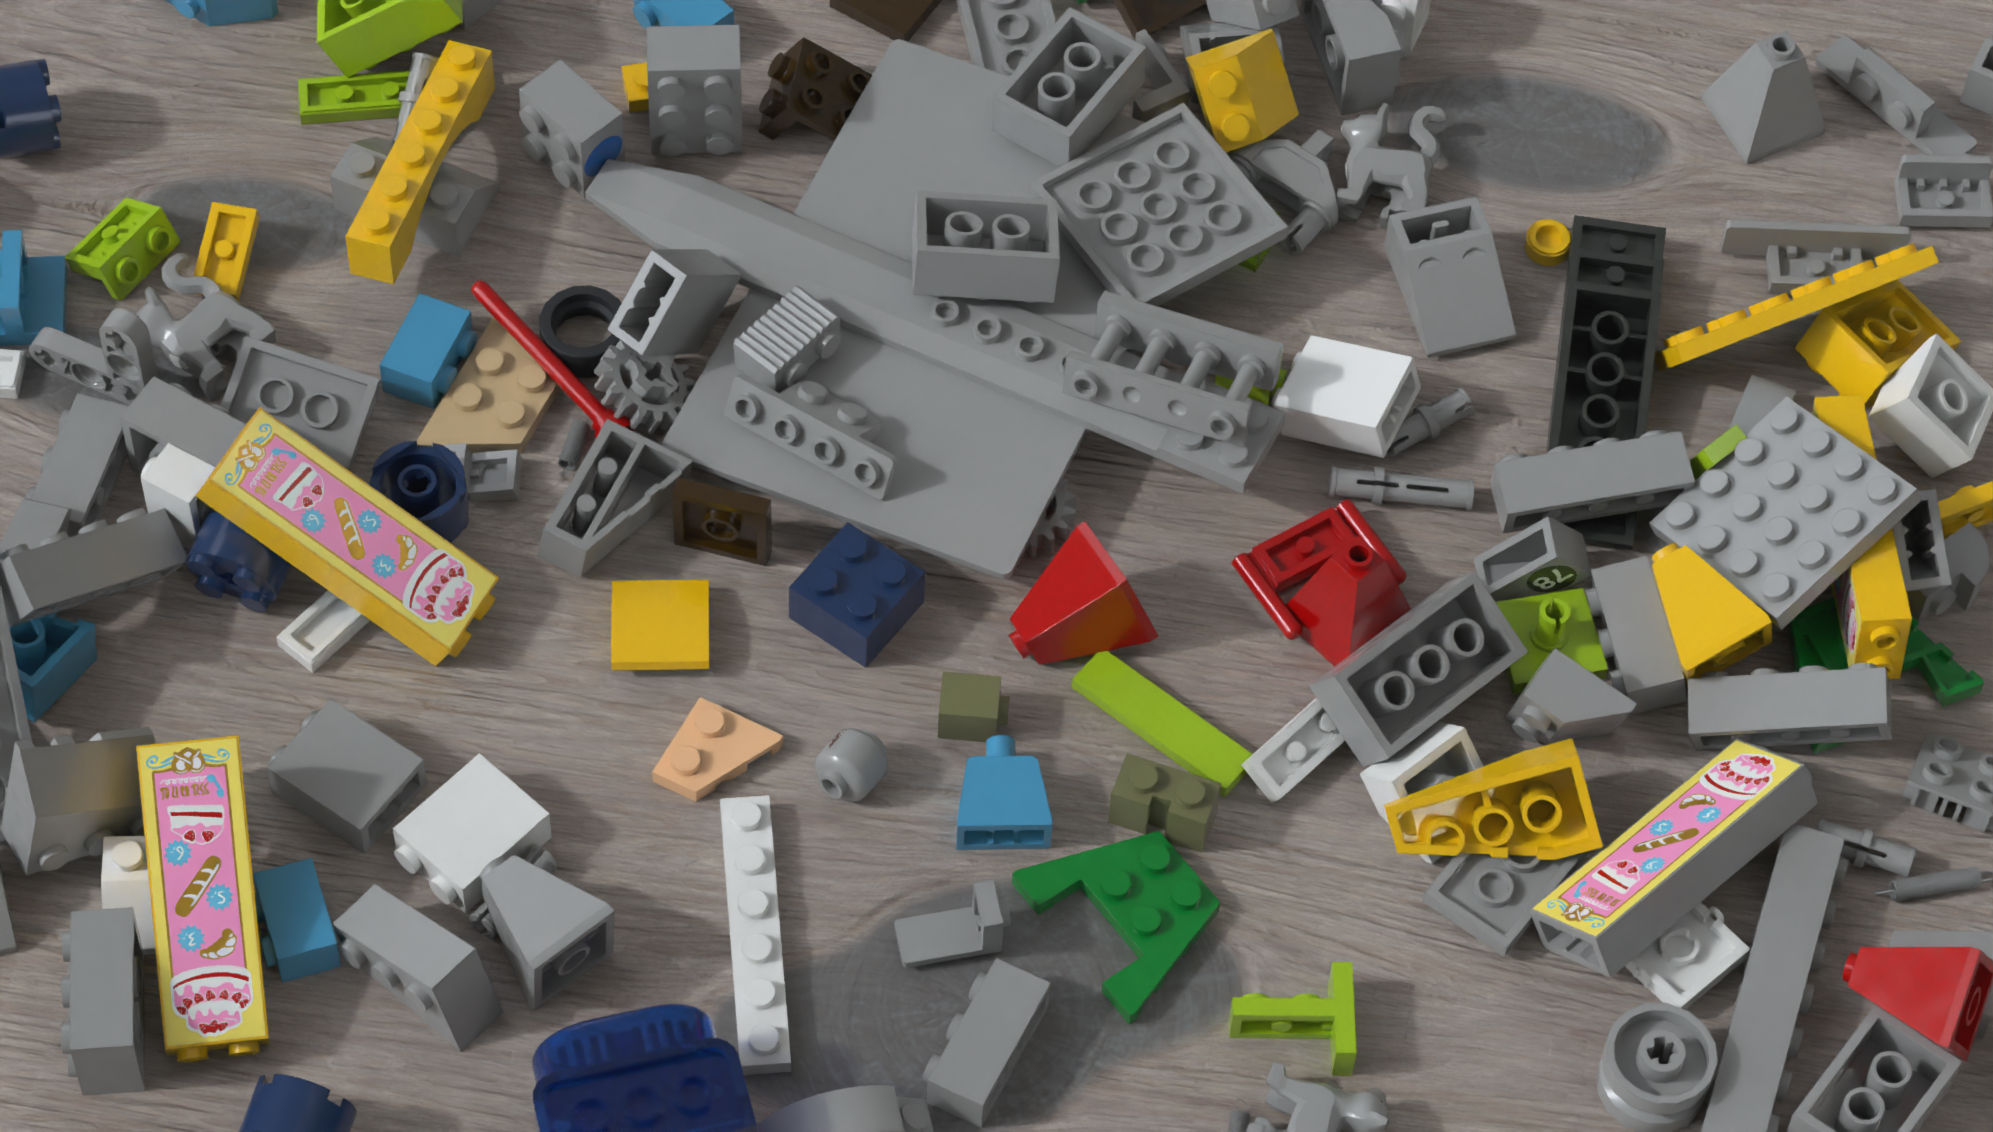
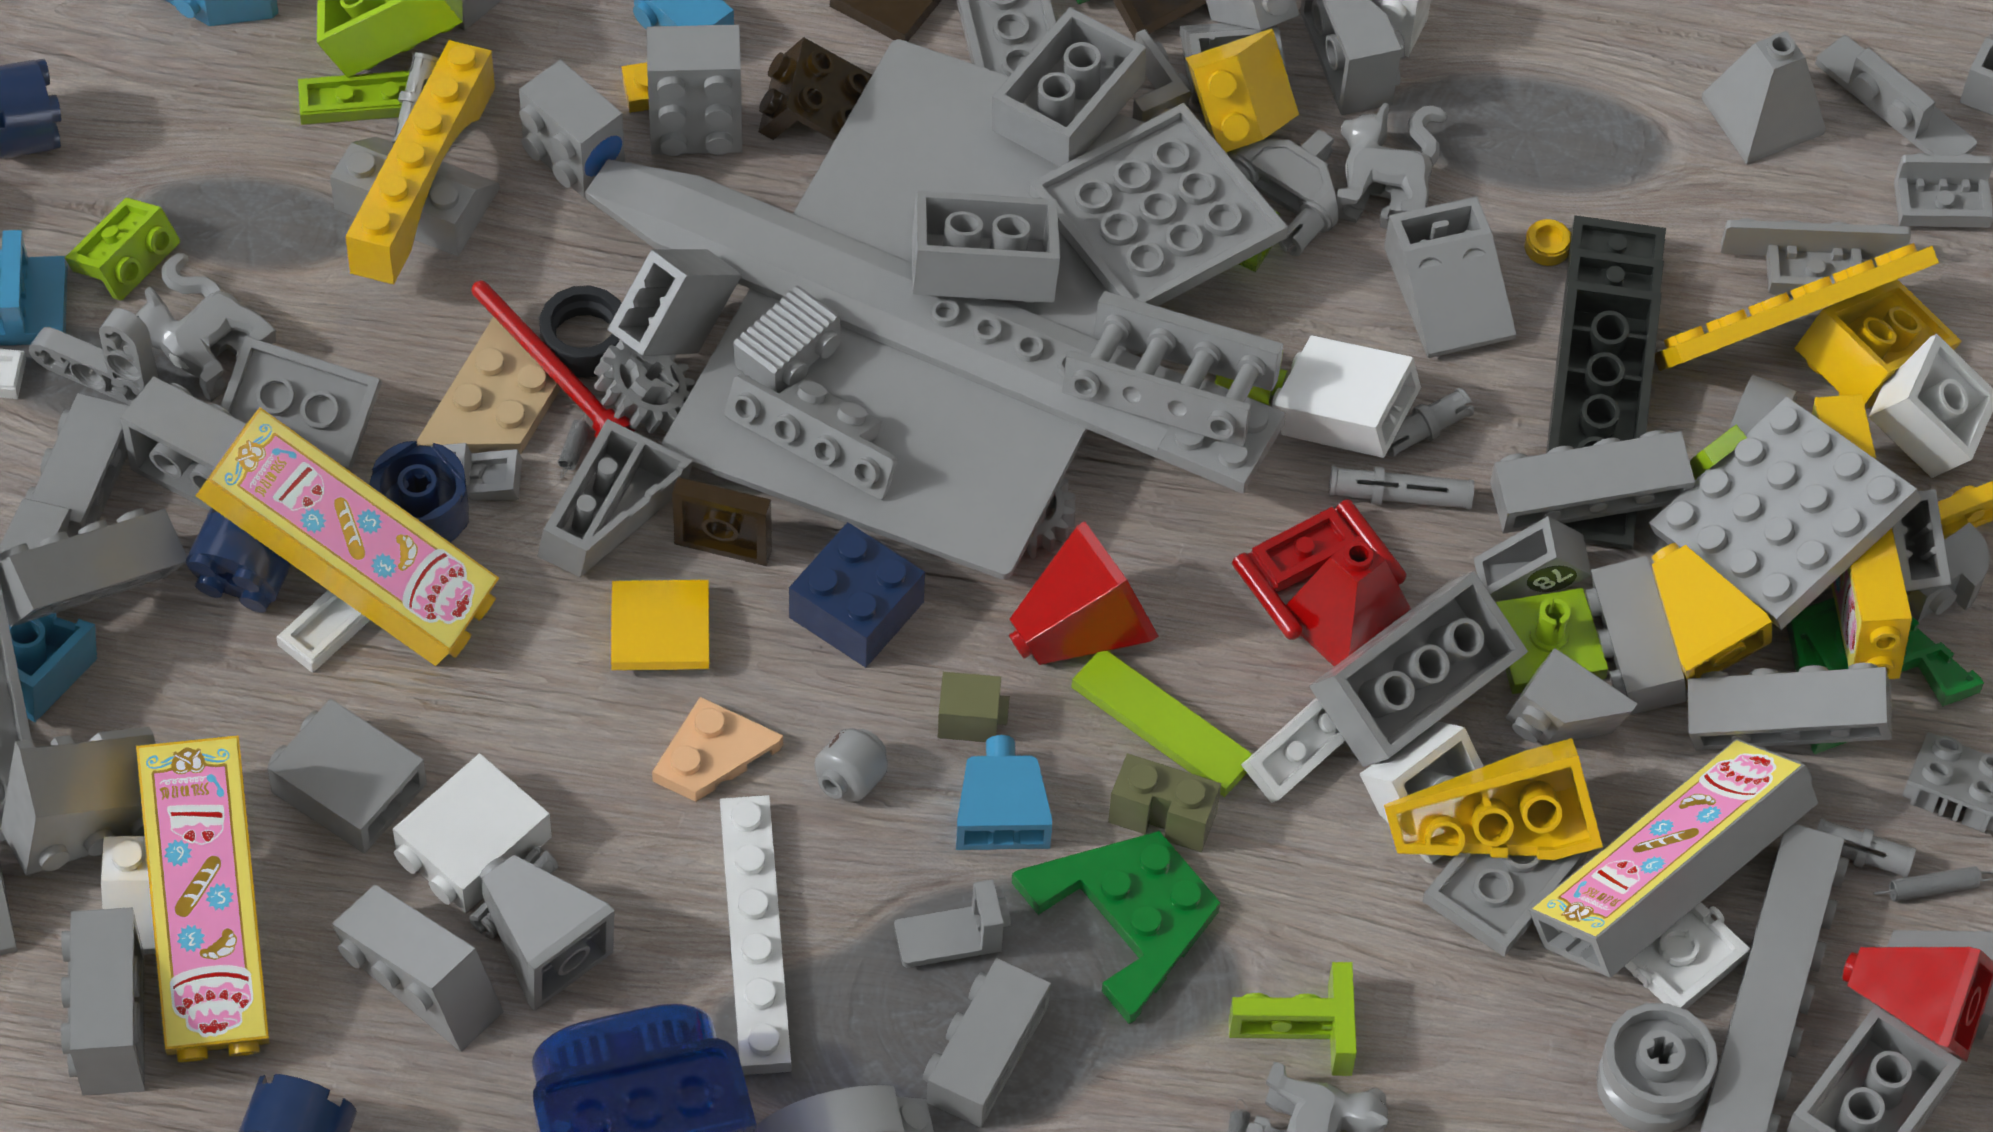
white brick [141,443,215,550] -> none
yellow plate [193,202,260,302] -> none
dark azure brick [253,858,341,983] -> none
dark azure brick [379,293,477,409] -> none

